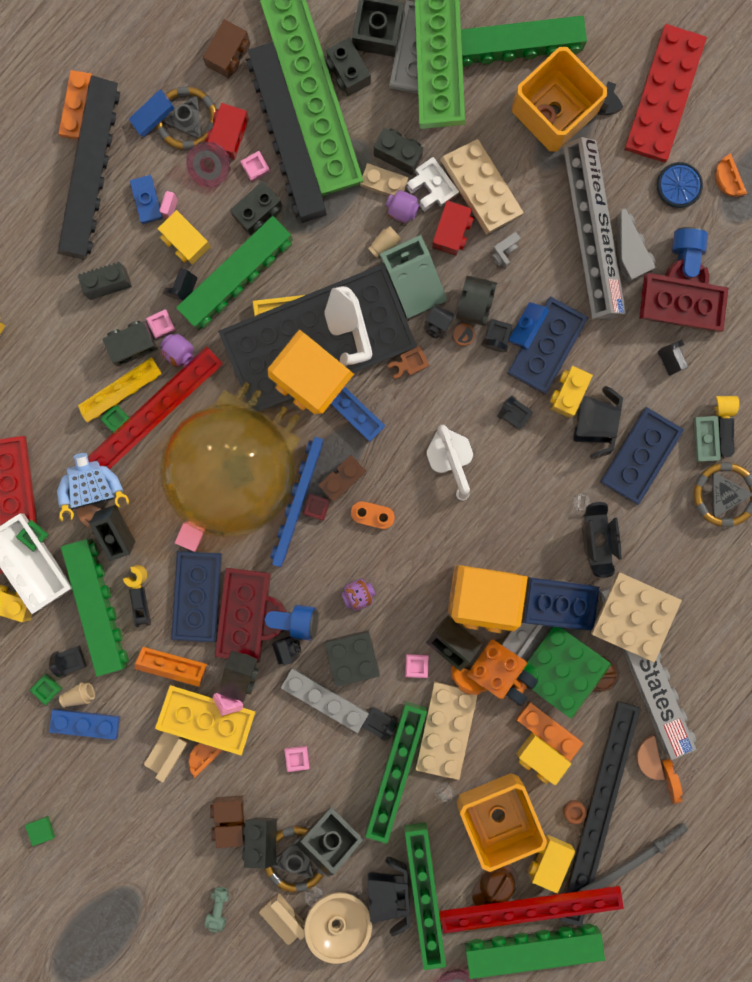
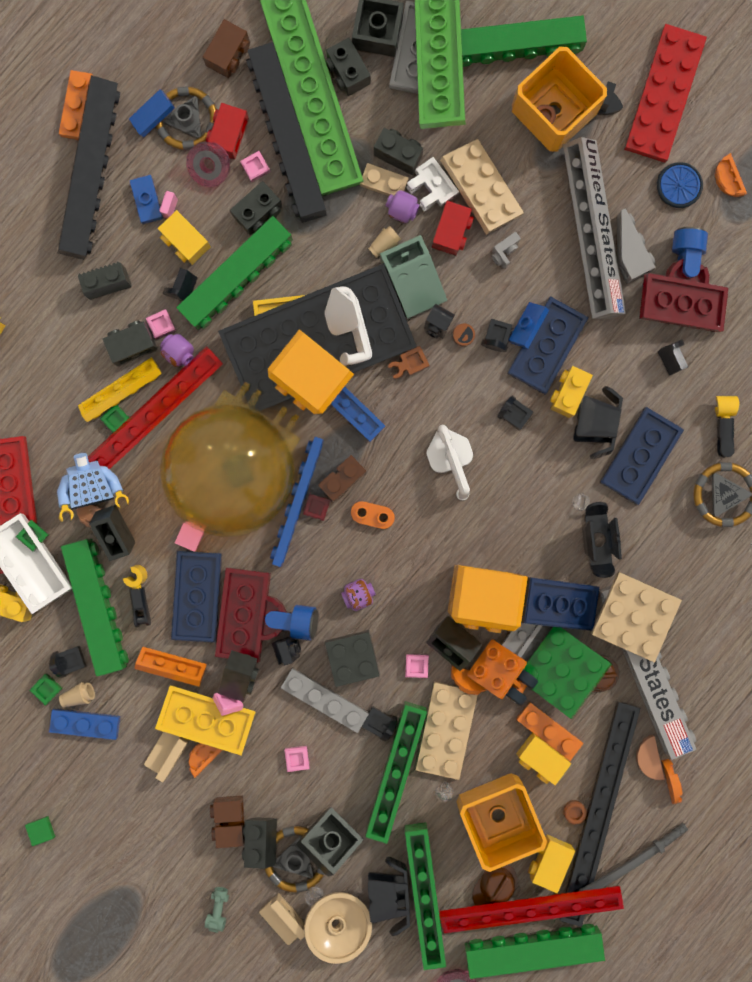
pearl dark grey brick [456,276,497,326] -> none
sand green plate [693,416,721,462] -> none

